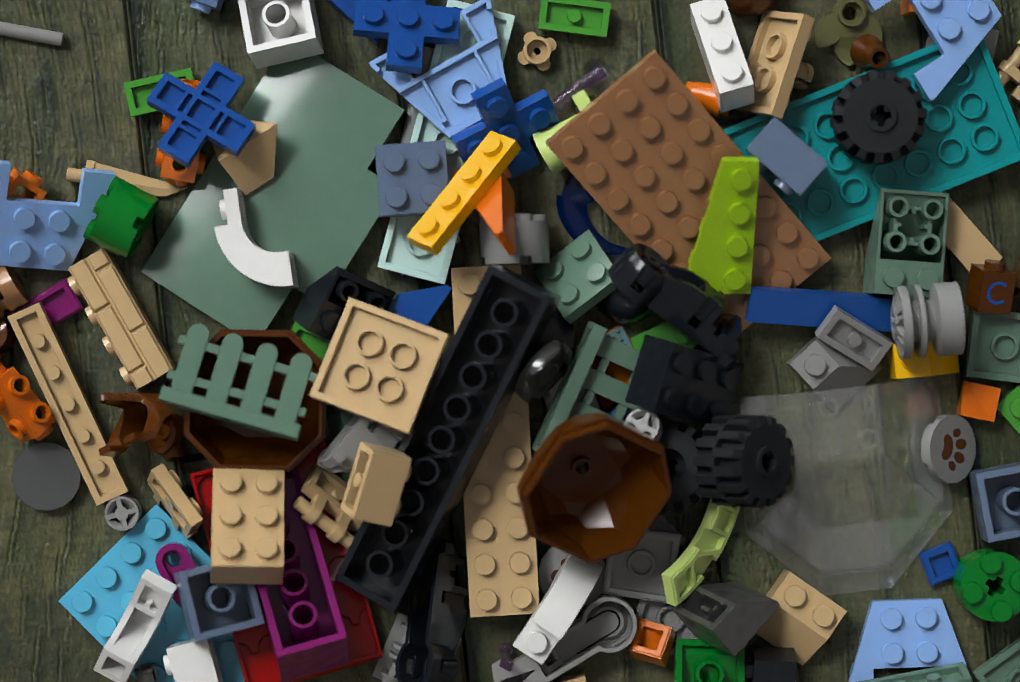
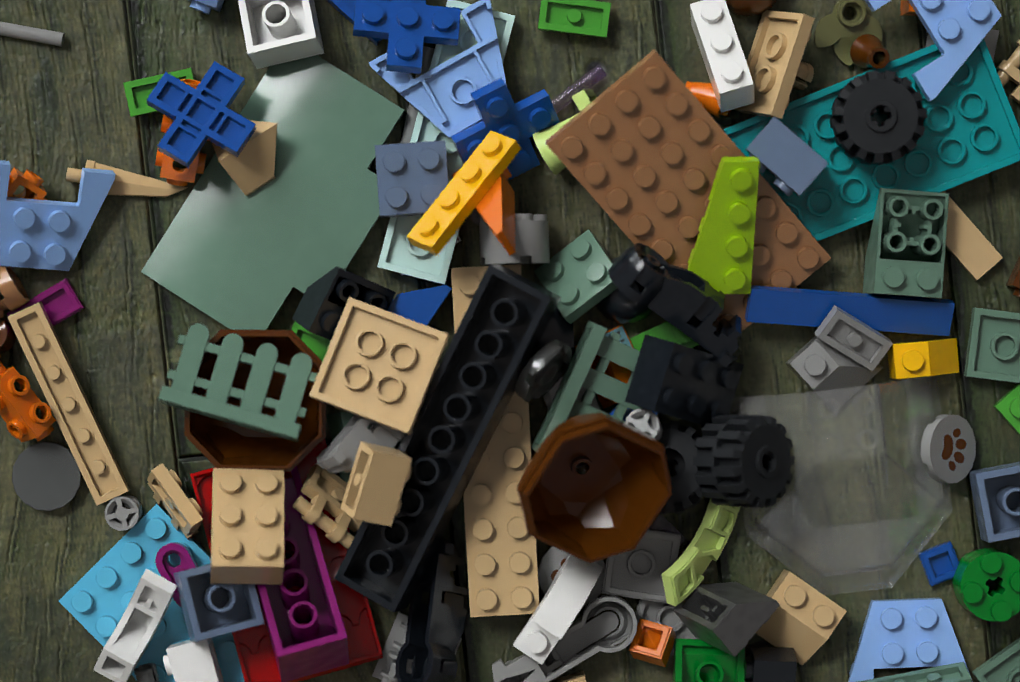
tan brick [67,248,177,390] -> none
green brick [83,176,159,260] -> none
reddish brown piece [99,392,186,462] -> none
white arch [214,188,299,289] -> none
clear purple hinge [499,643,514,672] -> none
tan plate [518,32,557,71] -> none
clear blue piece [556,173,628,255] -> none
light grey wheel [890,281,965,359] -> none
orange slope [956,381,1001,422] -> none
reddish brown brick [965,259,1017,315] -> none

